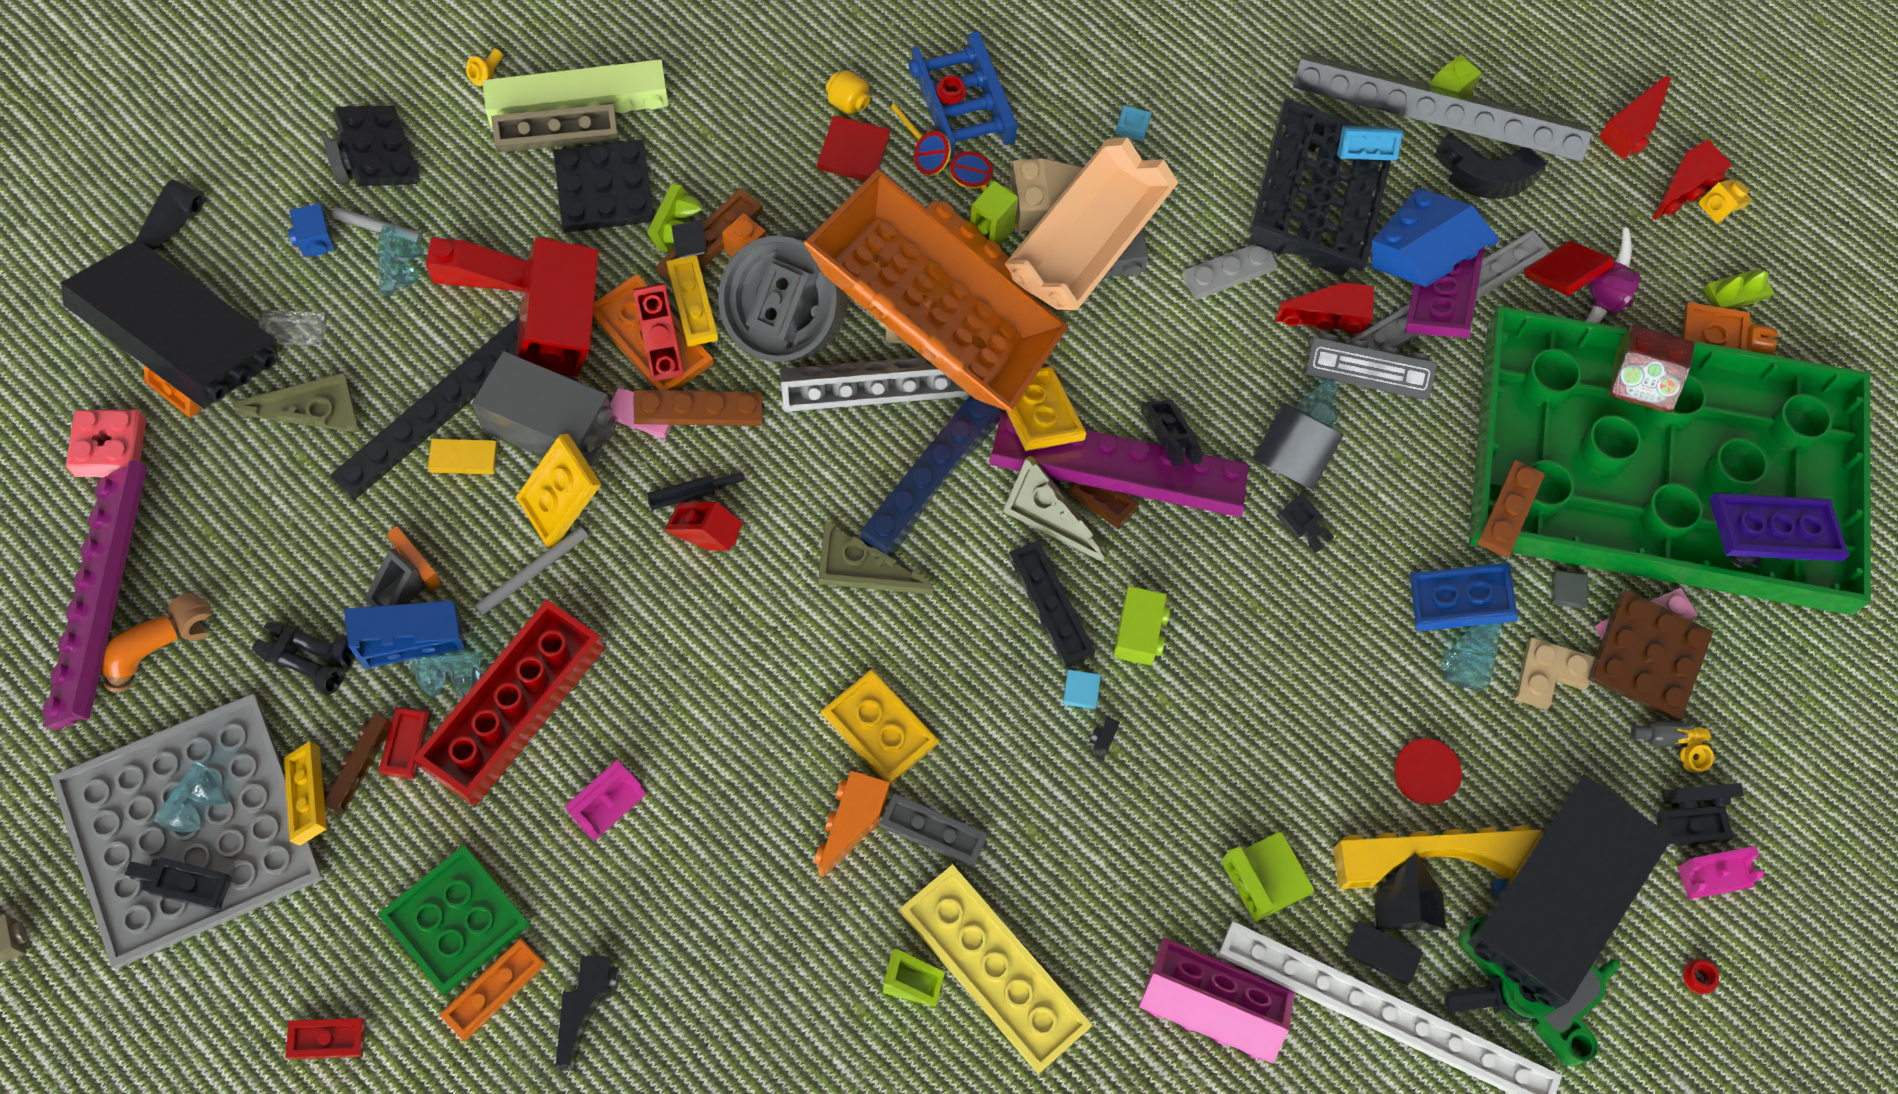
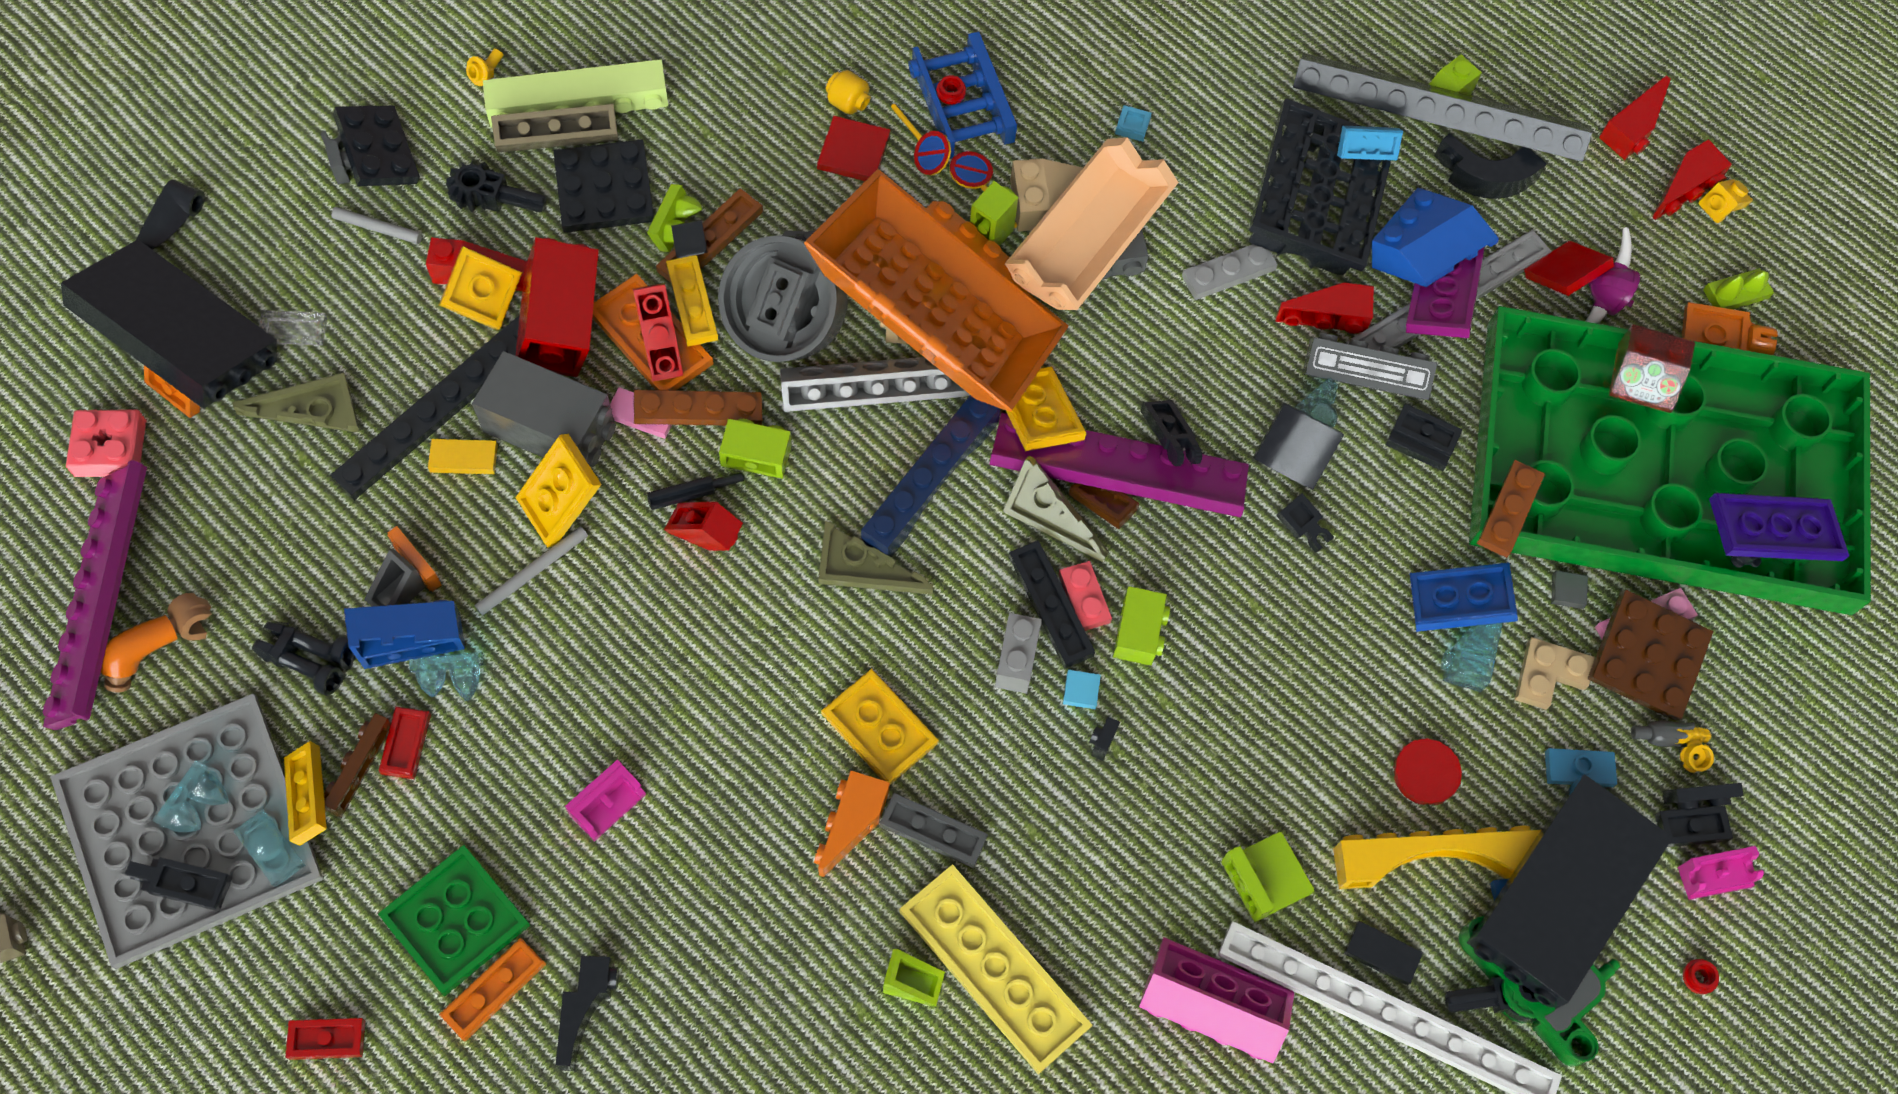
blue brick [288,203,335,257] -> none
clear light blue tile [377,225,425,296] -> none
red brick [413,599,605,808] -> none
orange brick [722,213,766,257] -> none
black slope [1374,853,1446,931] -> none
none -> clear light blue tile [233,809,306,888]
none -> yellow tile [439,246,522,331]
none -> black gear [446,159,547,213]
none -> lime brick [719,419,792,479]
none -> light grey brick [994,613,1042,694]
none -> coral plate [1058,561,1112,631]
none -> black plate [1385,403,1463,471]
none -> dark azure plate [1545,748,1617,787]

